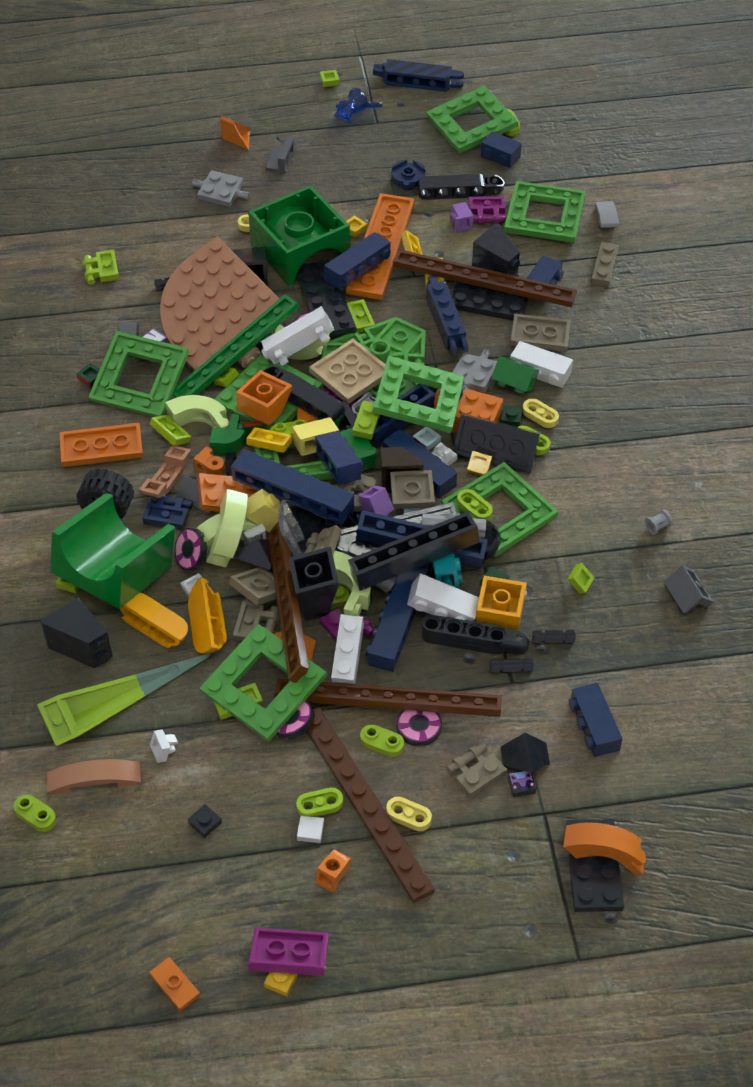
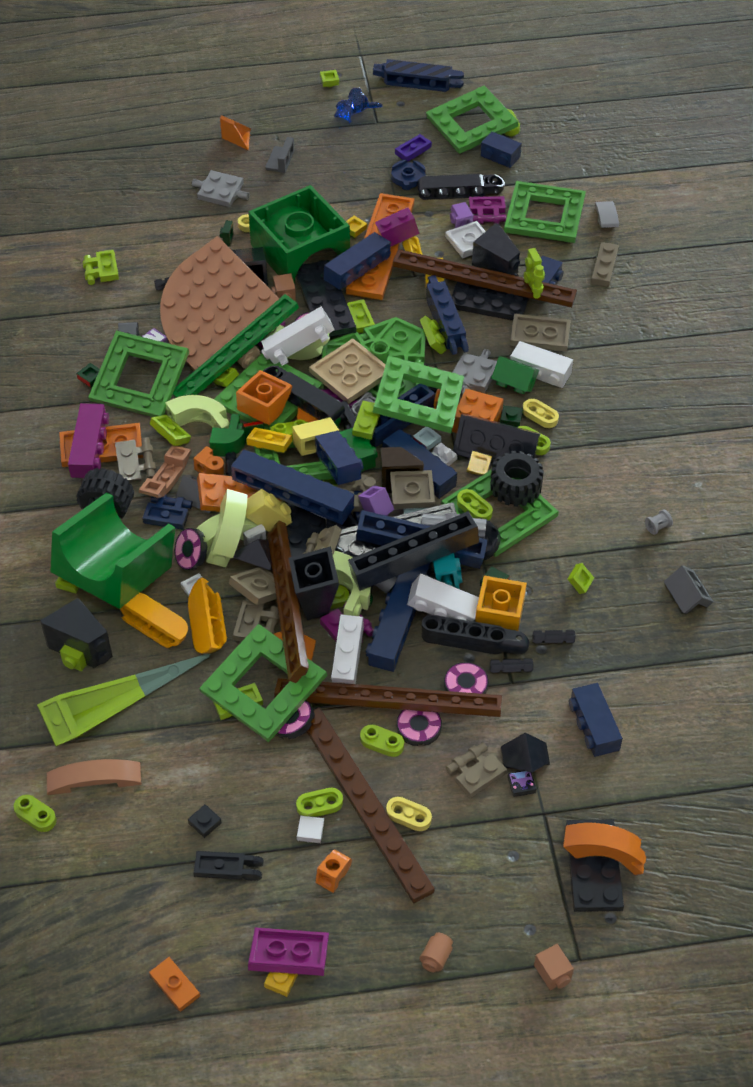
white tile [150,729,178,763] -> none
clear slope [278,500,305,556] -> none
none -> lime plate [60,645,86,672]
none -> magenta brick [68,403,109,478]
none -> dark tan plate [115,437,156,482]
none -> black hinge [193,851,264,881]
none -> dark green plate [220,220,234,246]
none -> nougat brick [271,274,296,301]
none -> magenta brick [375,207,420,246]
none -> dark purple plate [395,134,432,162]
none -> lime plate [420,315,447,354]
none -> nougat brick [420,933,453,972]
none -> tile [444,662,489,694]
none -> white plate [445,221,486,258]
none -> black tyre [490,451,544,507]
none -> lime plate [524,248,545,298]
none -> nougat brick [534,944,574,990]

